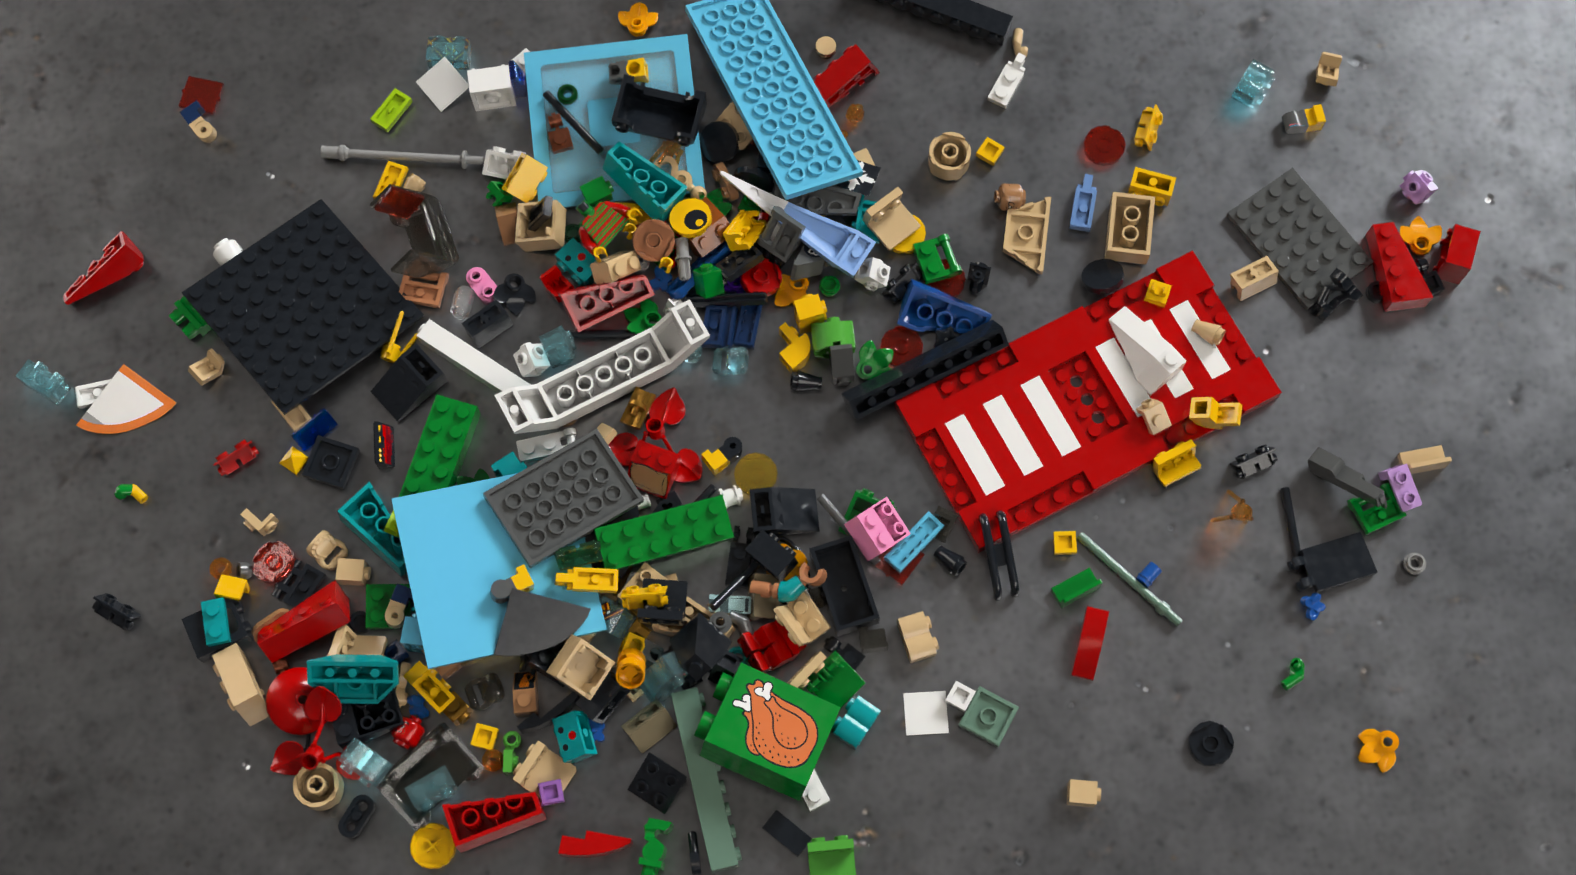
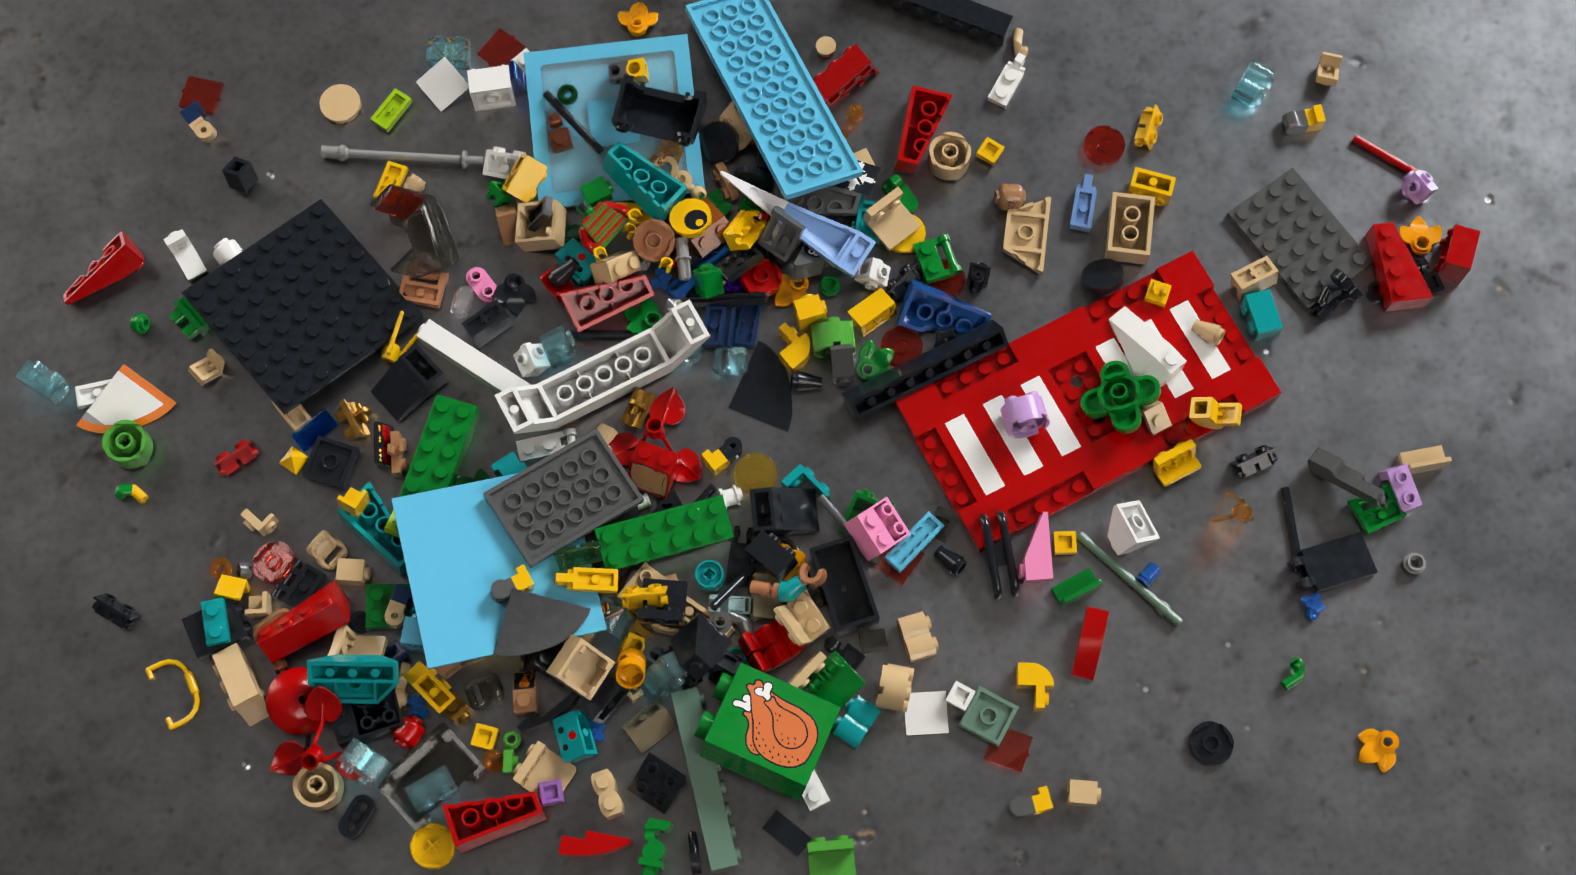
none -> bright green brick [102,420,153,469]
none -> green plate [130,313,150,334]
none -> yellow piece [145,659,200,730]
none -> white bracket [163,229,207,281]
none -> black brick [222,156,259,193]
none -> tan panel [244,591,273,620]
none -> tan tile [319,84,362,124]
none -> pearl gold hips [334,399,372,440]
none -> yellow panel [337,487,370,518]
none -> medium nougat plate [387,431,407,479]
none -> clear red piece [477,28,526,67]
none -> black cone [548,257,580,287]
none -> tan brick [591,769,625,821]
none -> teal wheel [695,560,725,595]
none -> black sticker [729,341,792,431]
none -> teal bracket [781,464,830,500]
none -> yellow hinge [847,288,897,337]
none -> tan brick [875,663,914,712]
none -> green piece [882,174,918,214]
none -> red wedge [894,85,953,174]
none -> clear red piece [984,729,1033,773]
none -> lavender brick [1000,391,1050,439]
none -> leg [1008,786,1053,819]
none -> yellow brick [1016,662,1054,712]
none -> bright pink slope [1017,512,1053,585]
none -> green plant [1081,361,1161,434]
none -> white slope [1108,500,1160,555]
none -> teal brick [1240,289,1283,341]
none -> red bar [1351,135,1419,174]

